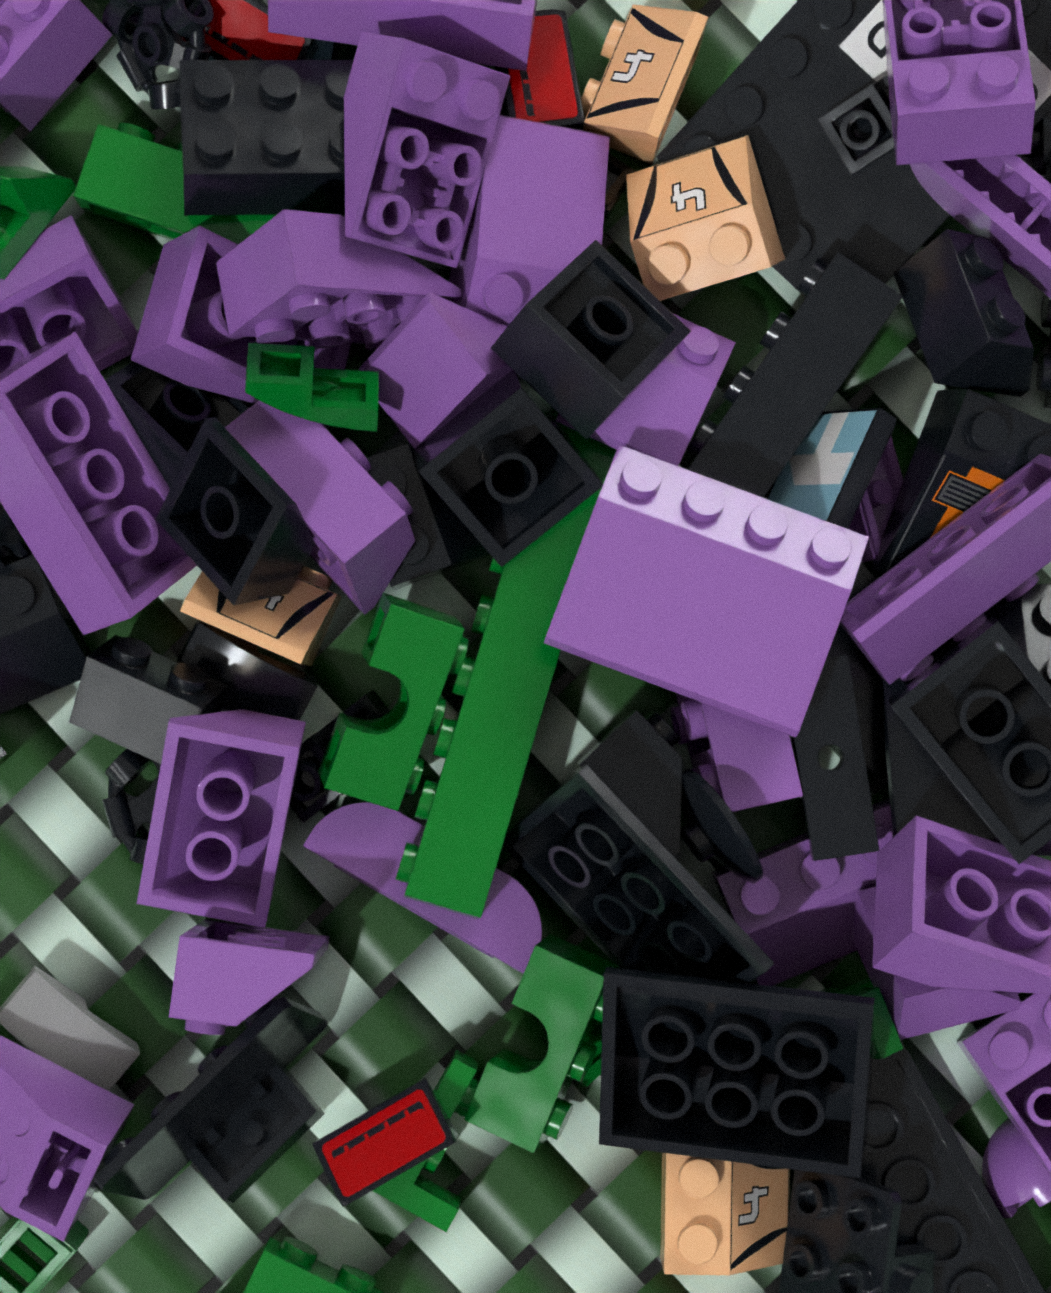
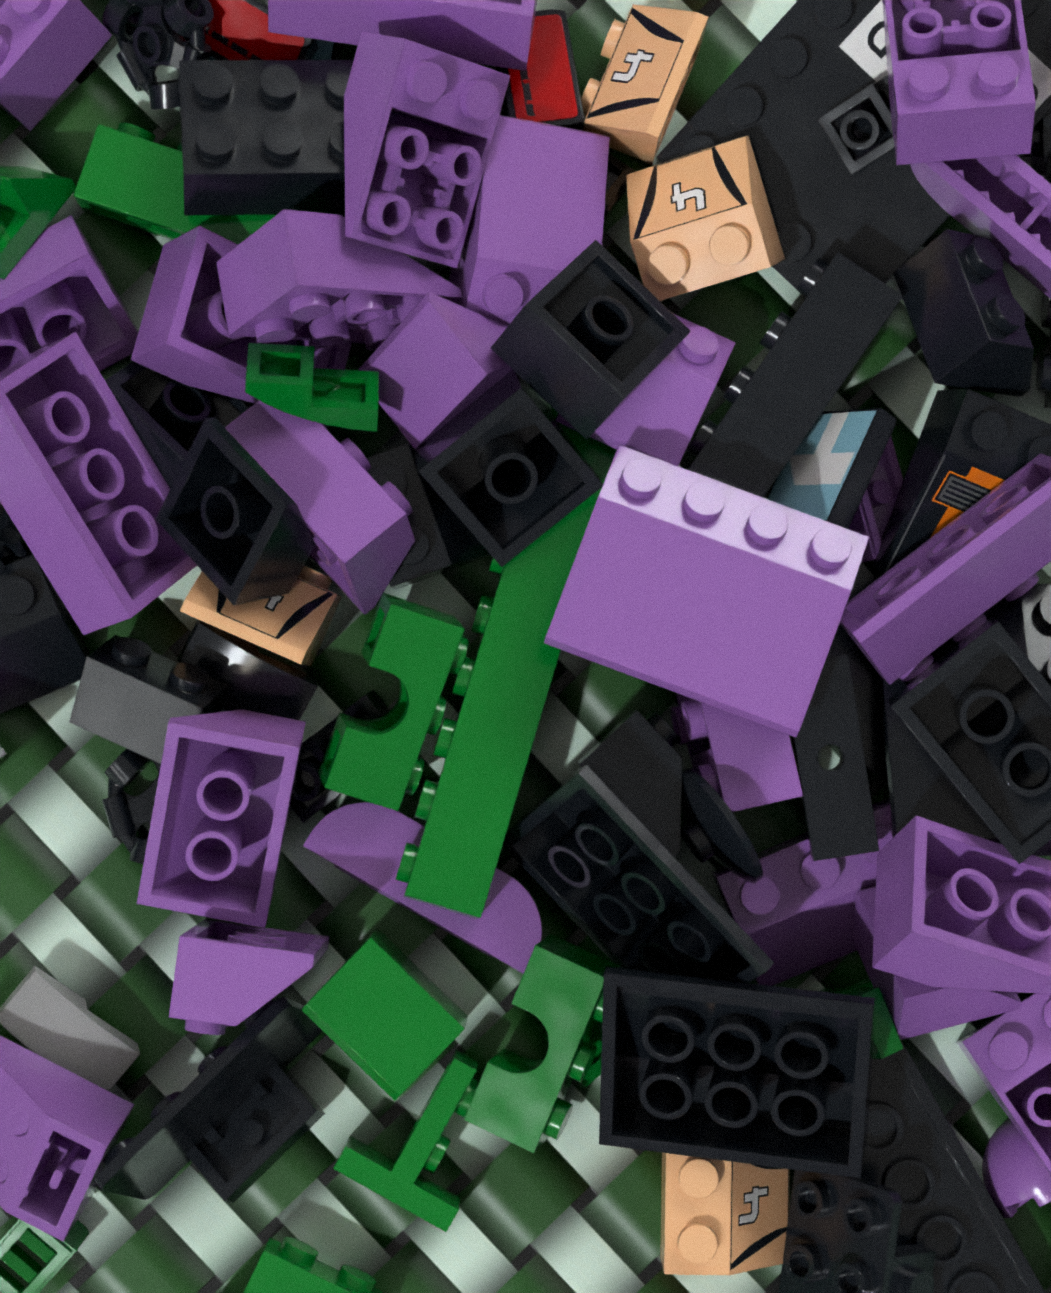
red slope [312,1078,458,1207] -> none
none -> green slope [301,928,468,1101]

